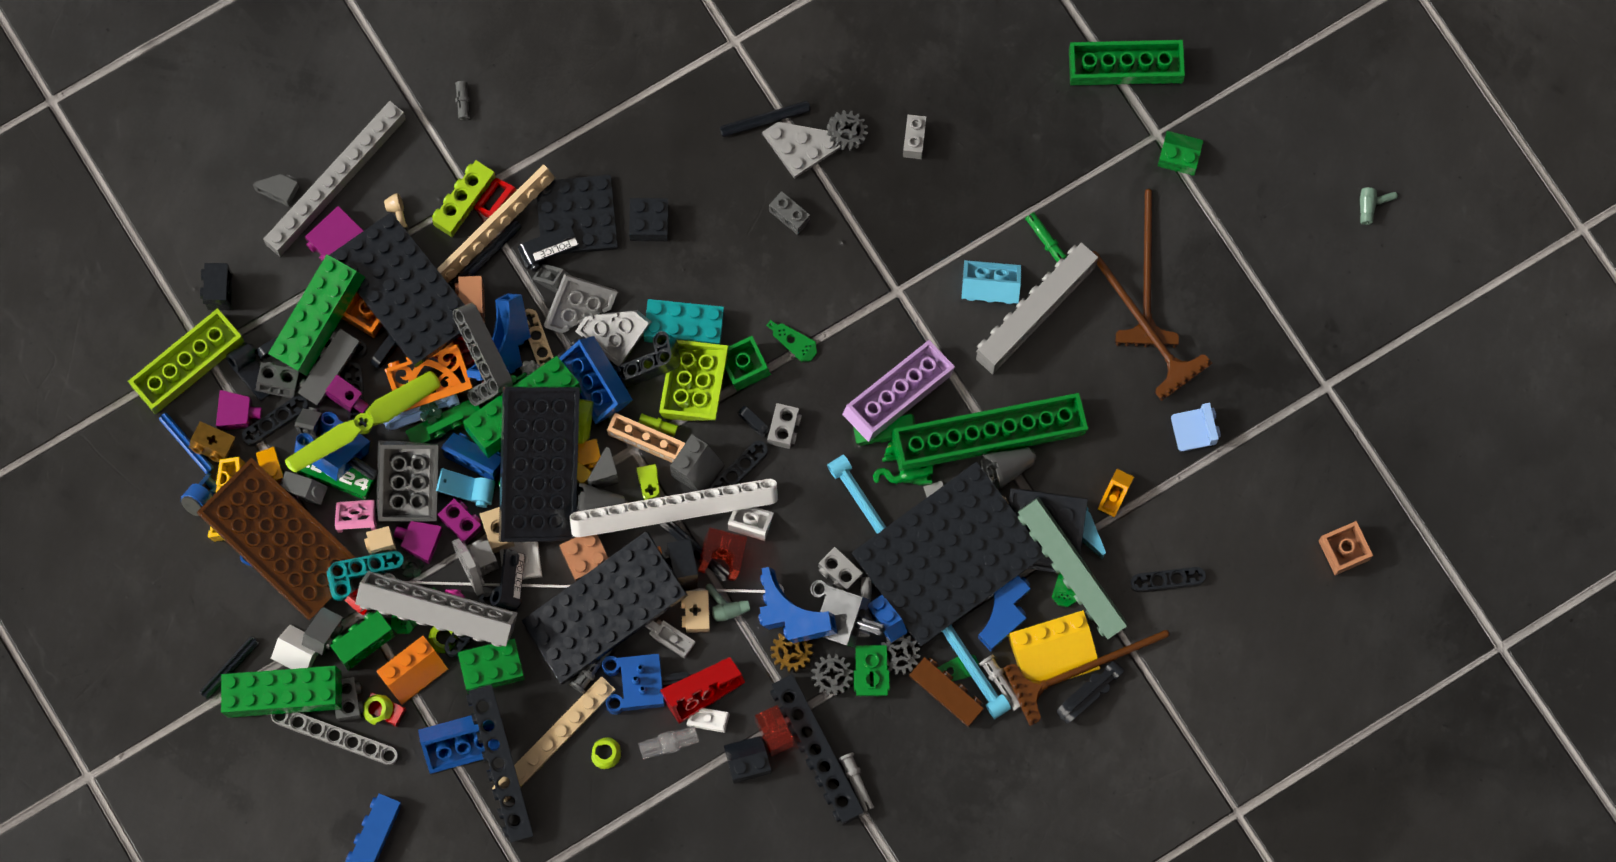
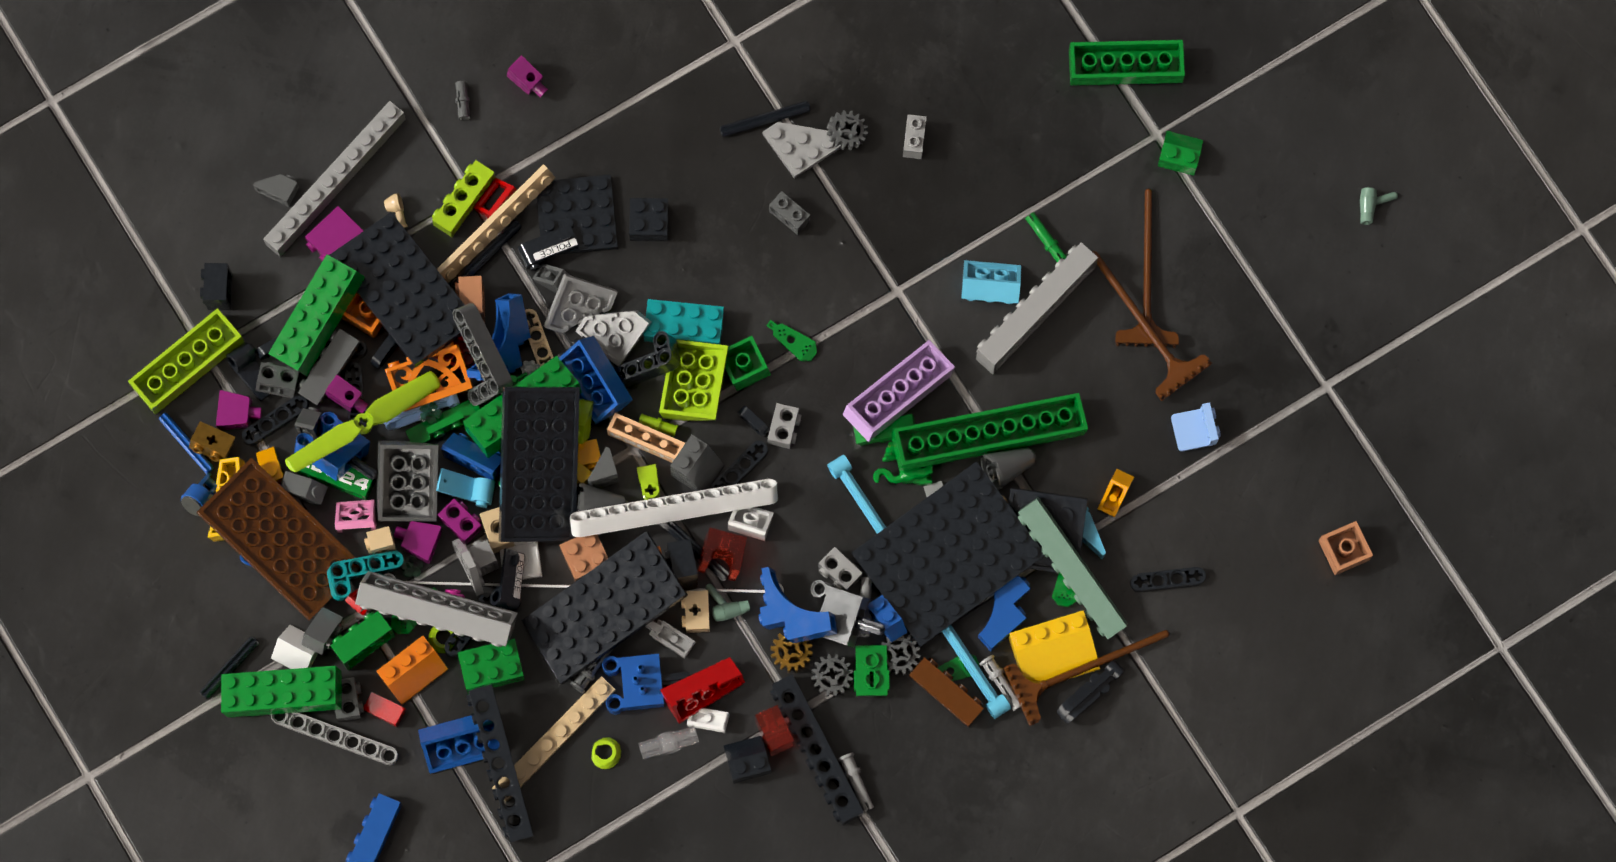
lime piece [363,694,393,725] -> none
none -> magenta torso [507,55,548,98]

